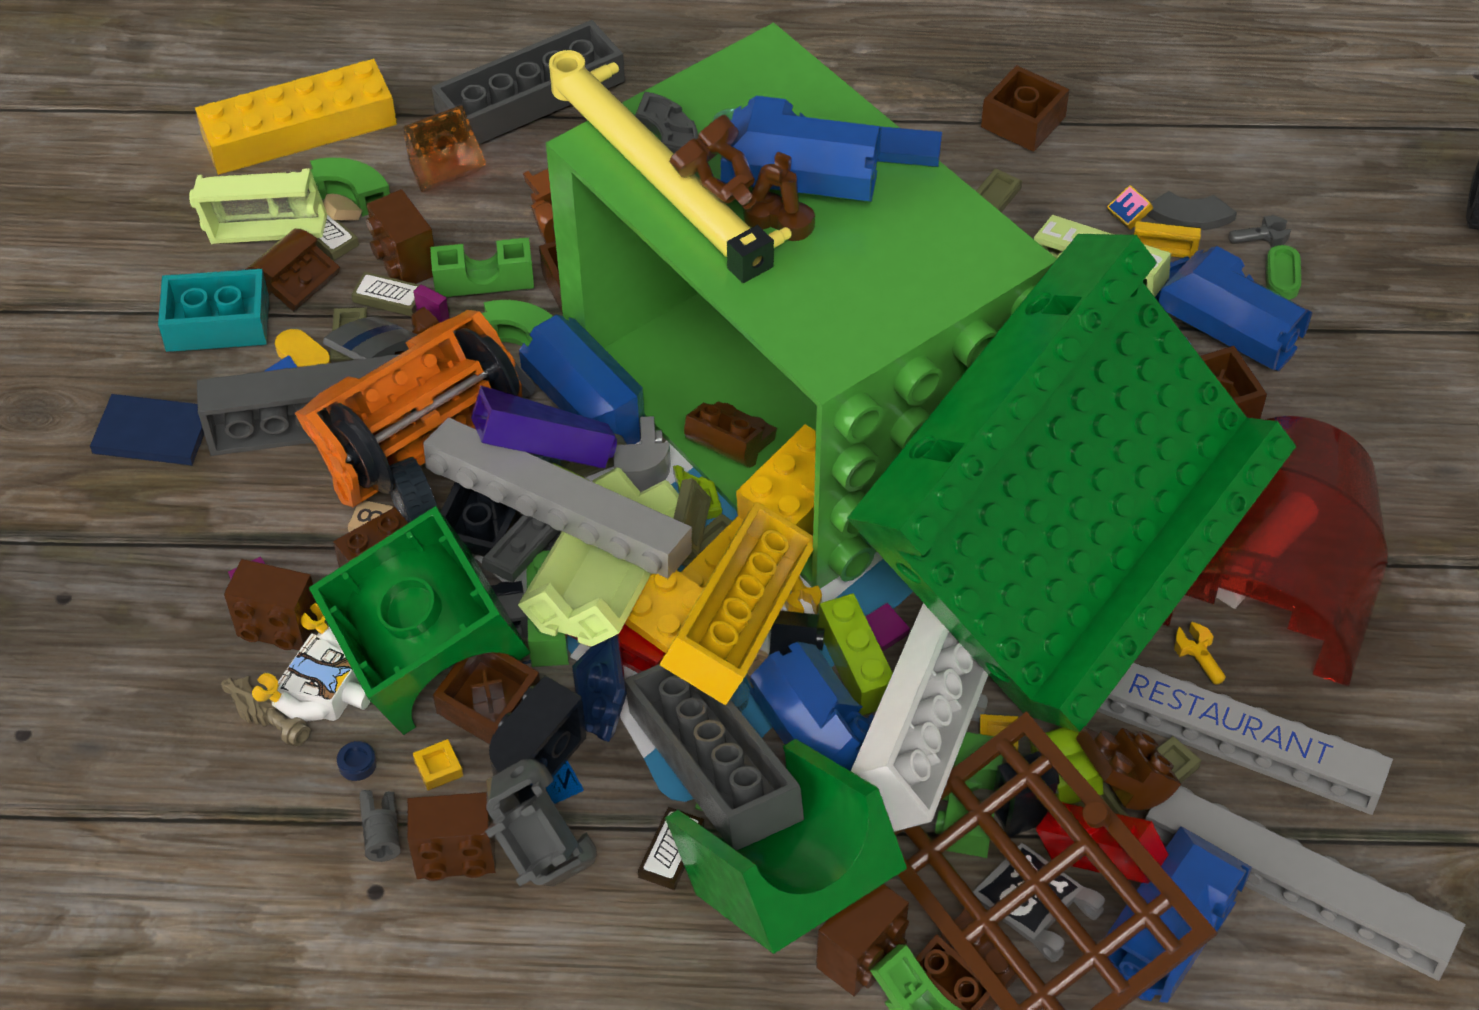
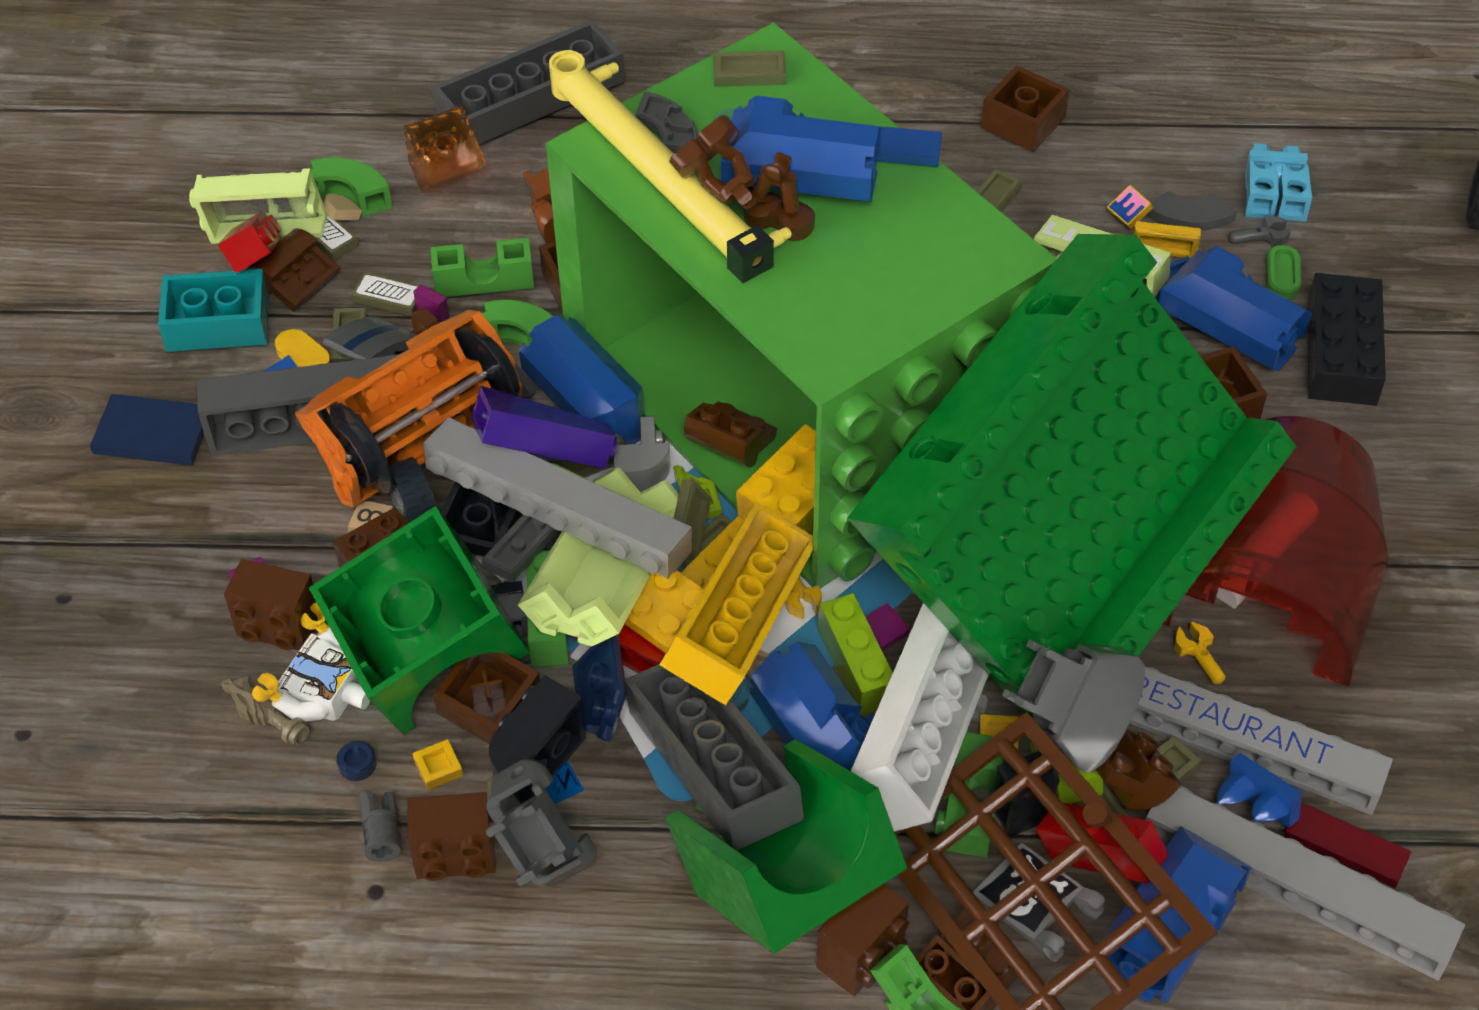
yellow brick [195,59,397,175] -> none
reddish brown brick [366,189,435,284] -> none
tile [638,807,704,891] -> none
black brick [769,611,825,656] -> none
none -> red brick [218,210,281,273]
none -> olive tile [713,51,786,86]
none -> dark grey piece [1002,639,1145,772]
none -> blue tile [1217,753,1302,828]
none -> medium azure hips [1245,143,1312,222]
none -> dark red tile [1284,802,1412,889]
none -> black brick [1307,273,1386,406]

